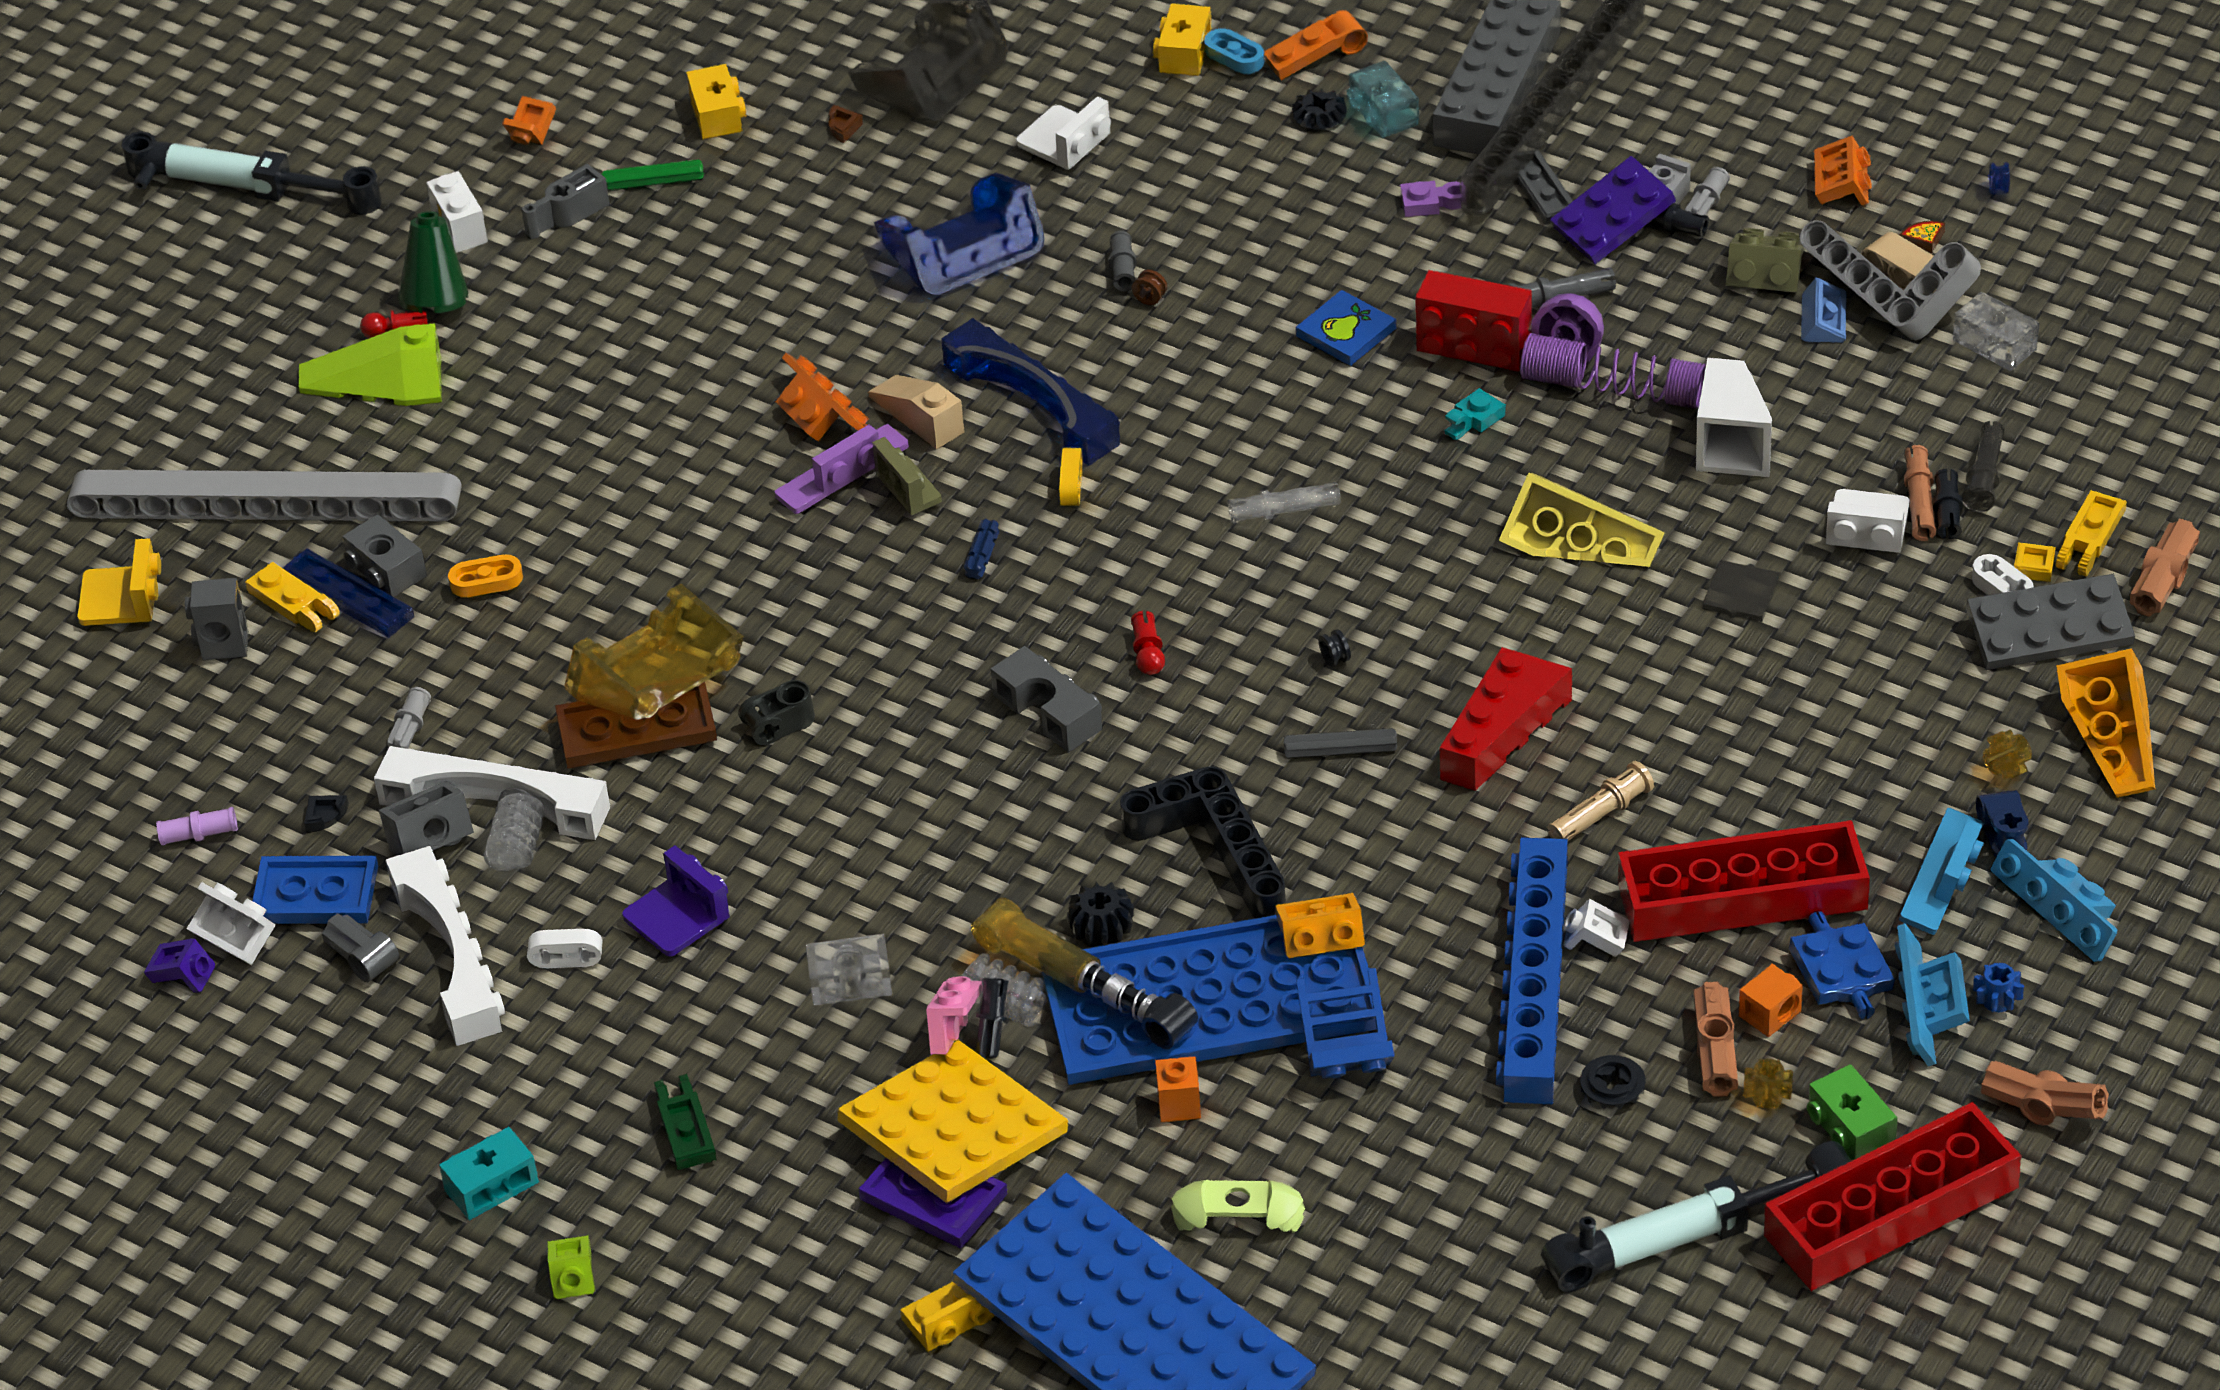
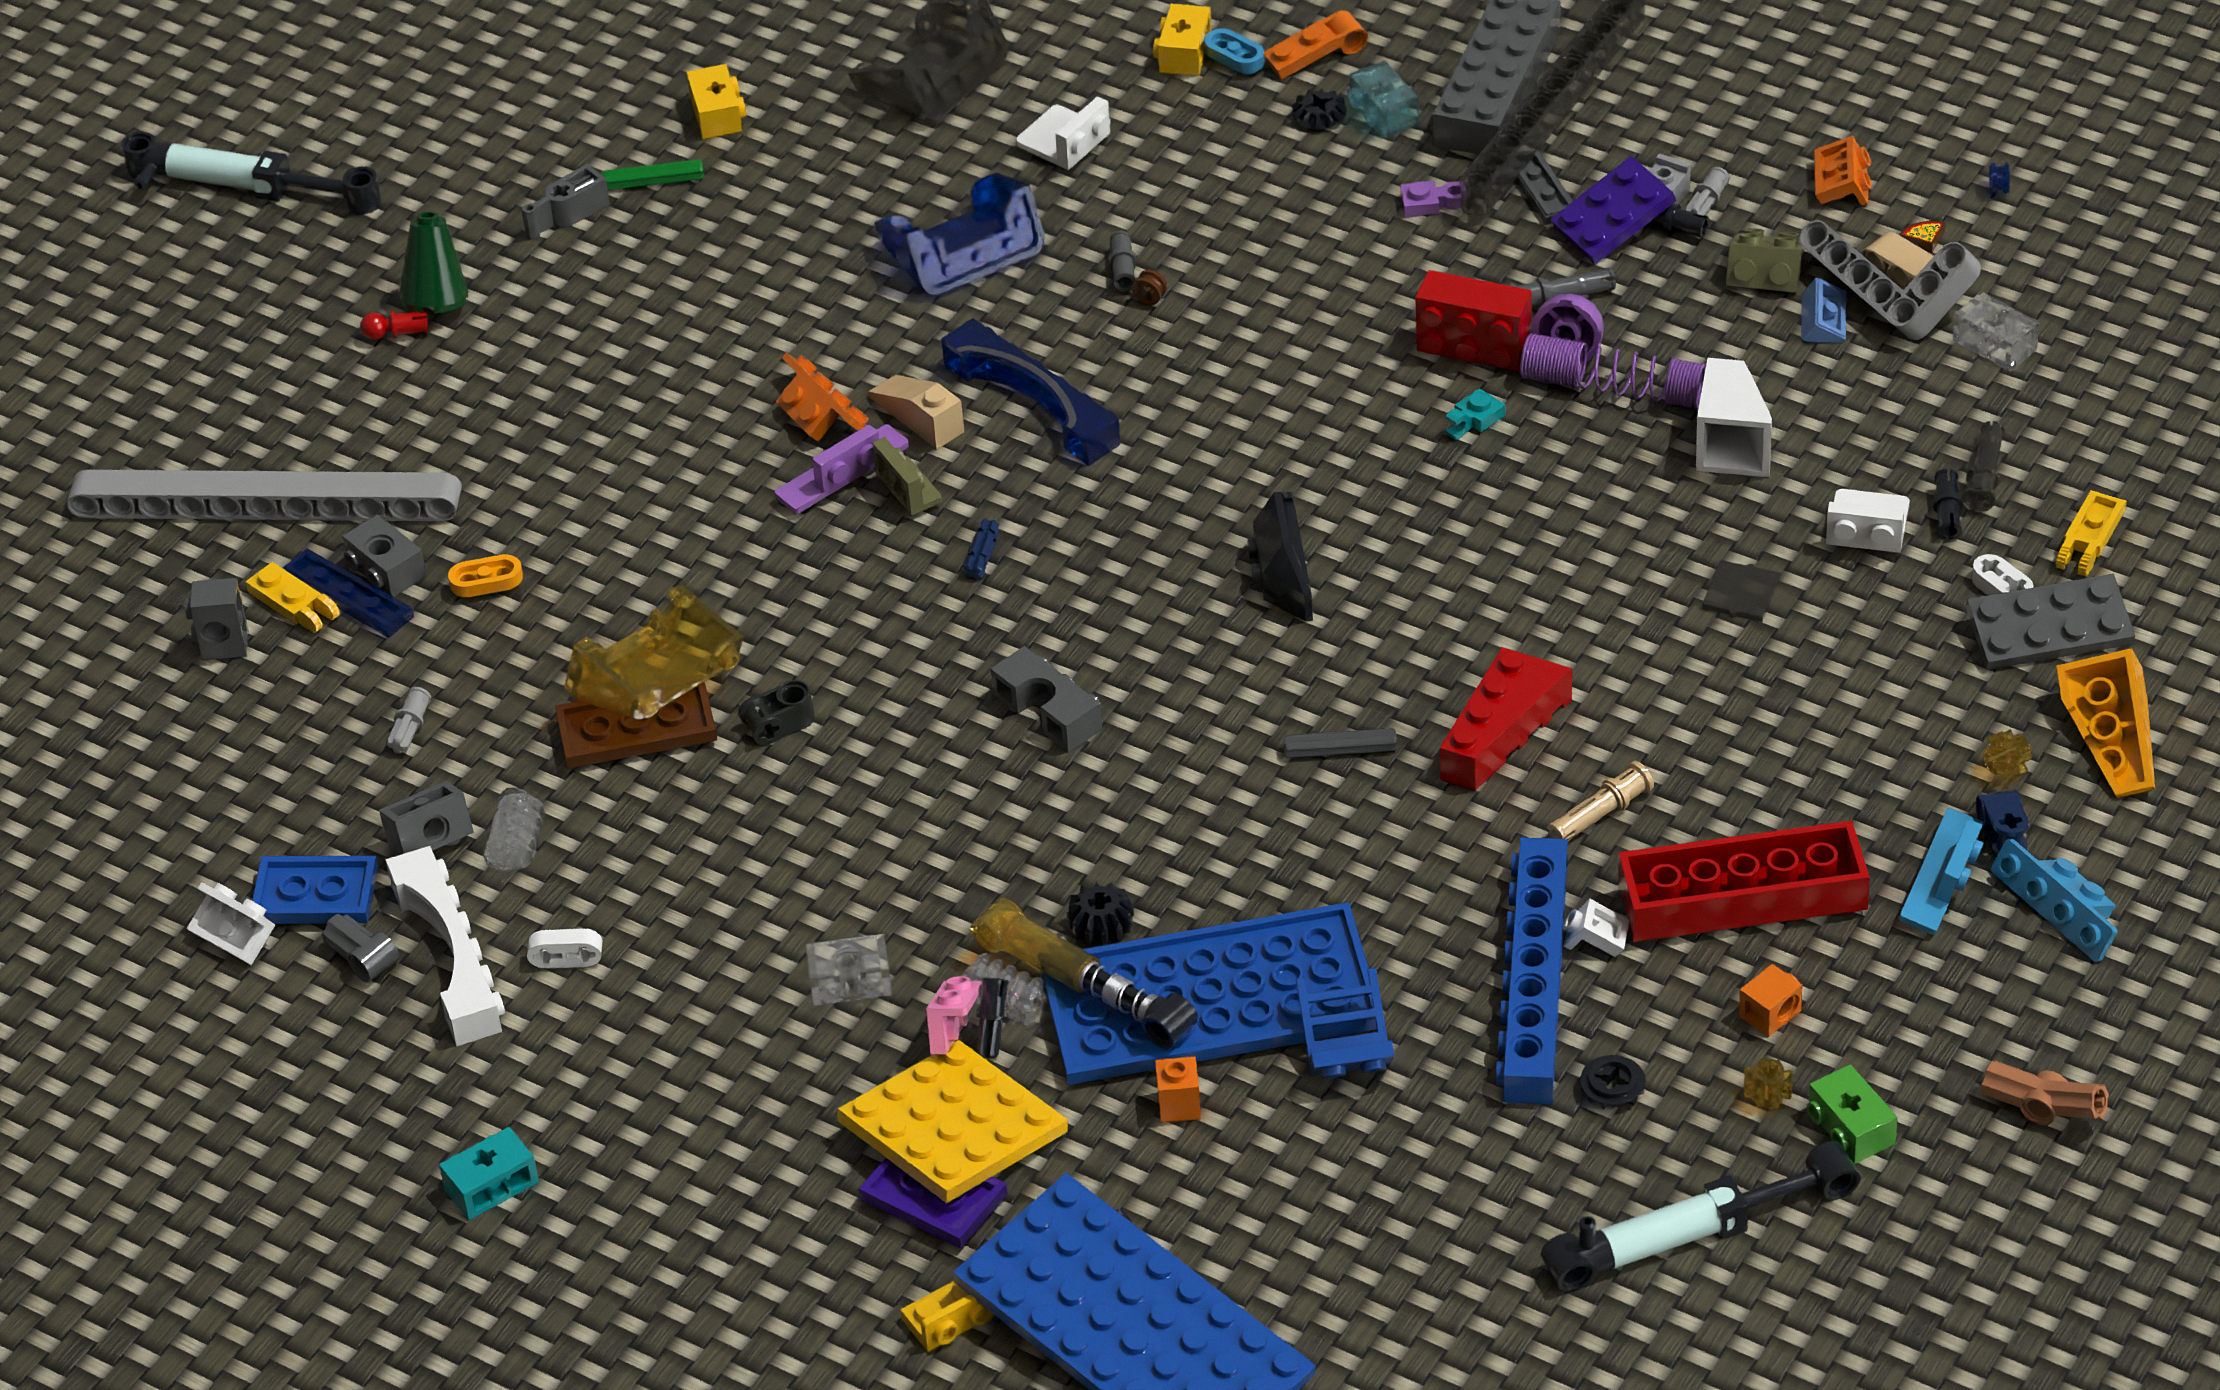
yellow bracket [78,538,161,626] -> none
dark purple bracket [144,938,215,993] -> none
lavender pin [156,807,238,845] -> none
lime wedge [299,323,442,406] -> none
black tile [304,795,349,833] -> none
white arch [374,746,610,840] -> none
white brick [426,171,488,253] -> none
orange bracket [502,96,556,145] -> none
lime bracket [548,1235,595,1299] -> none
dark purple bracket [622,845,730,956] -> none
dark green hinge [654,1074,717,1170] -> none
reddish brown tile [829,105,863,143] -> none
yellow beam [1059,448,1082,506] -> none
black beam [1120,766,1286,919] -> none
red pin [1131,611,1165,676] -> none
yellowish green piece [1171,1180,1305,1232] -> none
clear pin [1228,481,1341,523] -> none
light orange bracket [1275,893,1365,958] -> none
blue tile [1296,290,1396,366] -> none
black bush [1318,629,1351,667] -> none
light yellow wedge [1498,473,1665,567] -> none
nougat piece [1693,982,1738,1097] -> none
red brick [1764,1102,2021,1291] -> none
blue plate [1789,911,1895,1019] -> none
dark azure bracket [1895,923,1970,1067] -> none
nougat pin [1904,445,1936,541] -> none
blue gear [1973,963,2024,1012] -> none
yellow tile [2014,542,2056,582] -> none
nougat piece [2130,519,2200,617] -> none
none -> black wedge [1247,492,1313,621]

